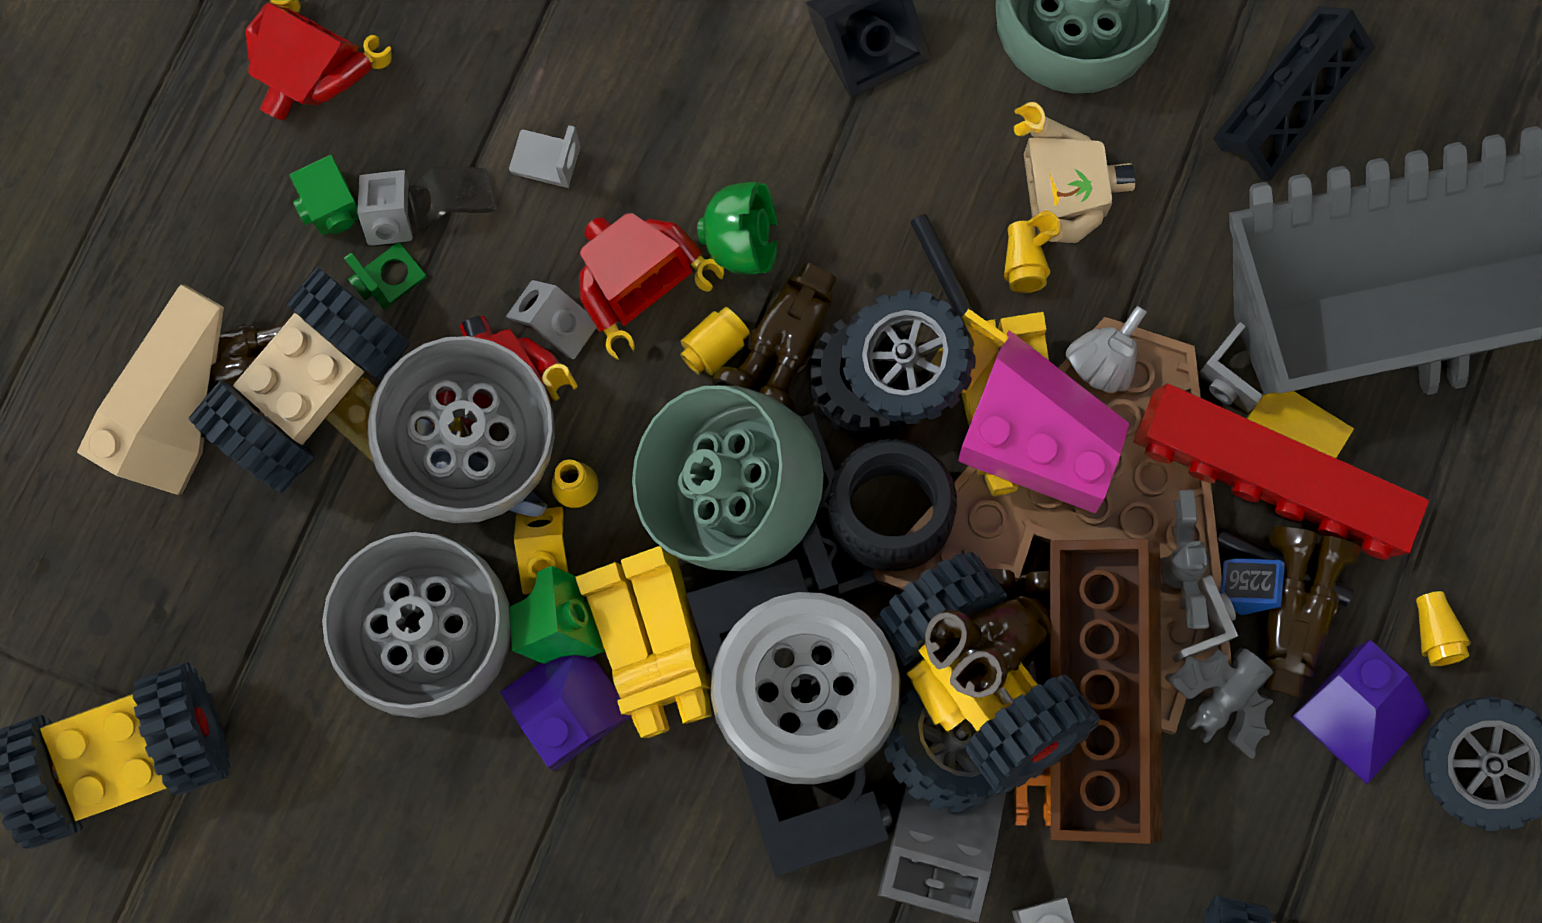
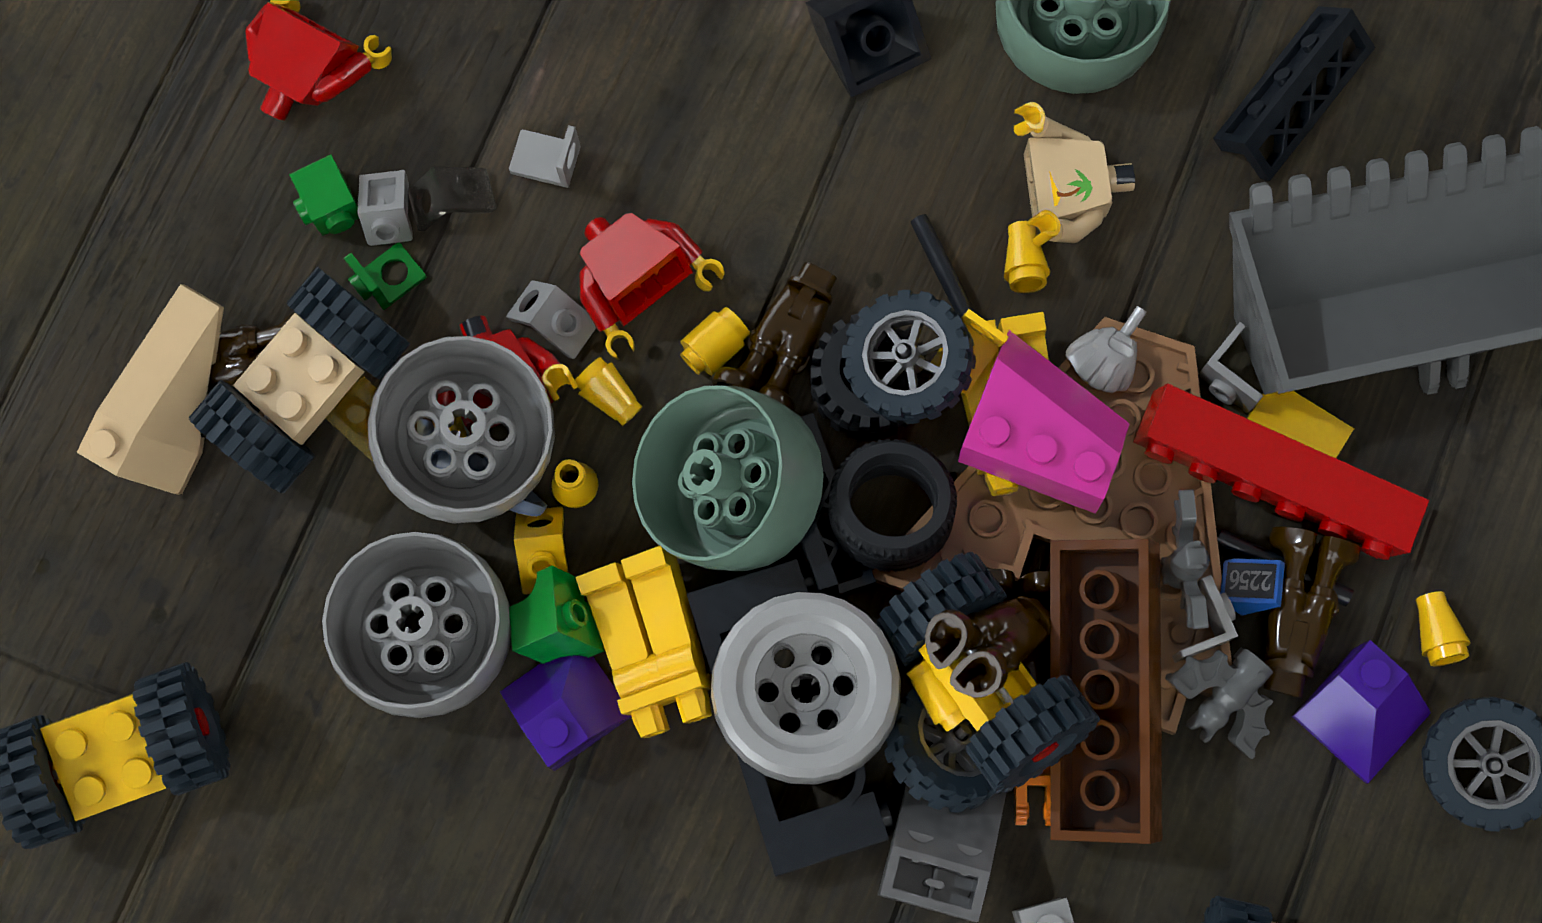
green cylinder [697,181,778,275] -> none
none -> yellow cone [575,357,642,426]

